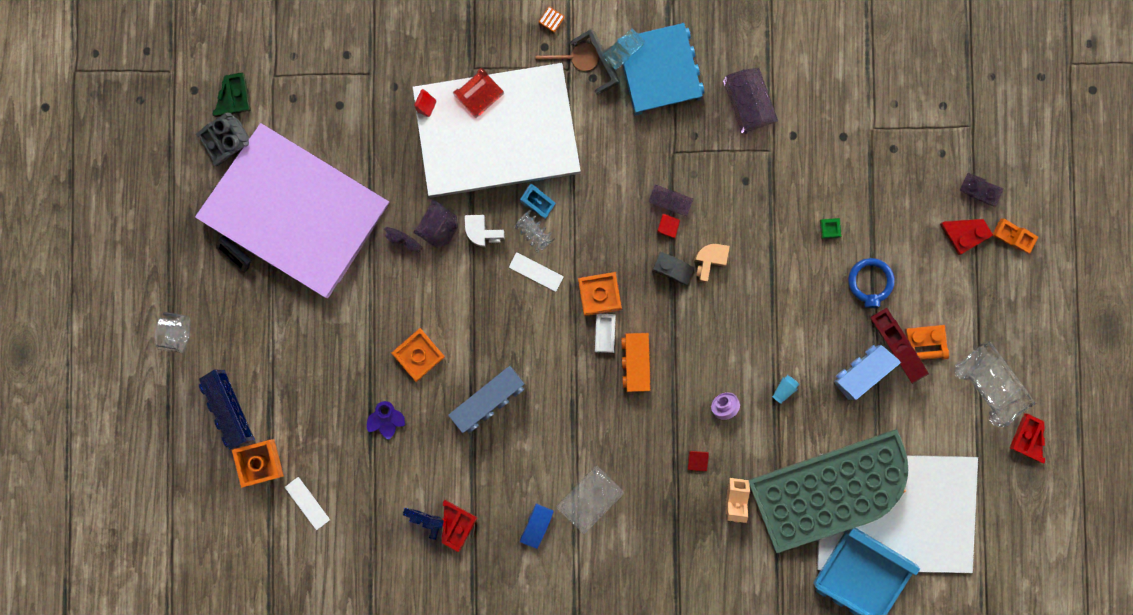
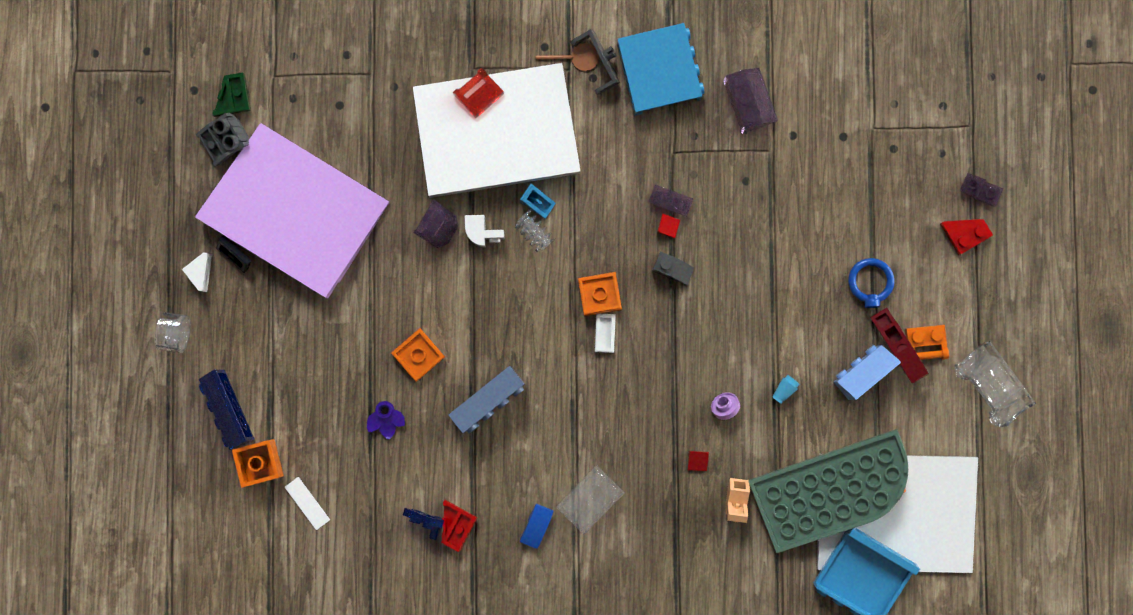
clear purple slope [384,227,423,253] -> none
red slope [414,89,436,117] -> none
white sticker [509,252,564,292] -> none
tile [539,6,565,33] -> none
clear light blue slope [602,29,645,70] -> none
orange brick [621,333,650,392] -> none
light nougat brick [694,244,729,283] -> none
green tile [820,218,842,239] -> none
orange slope [993,219,1038,254] -> none
red wing [1009,413,1045,464] -> none
none -> white slope [182,253,212,292]

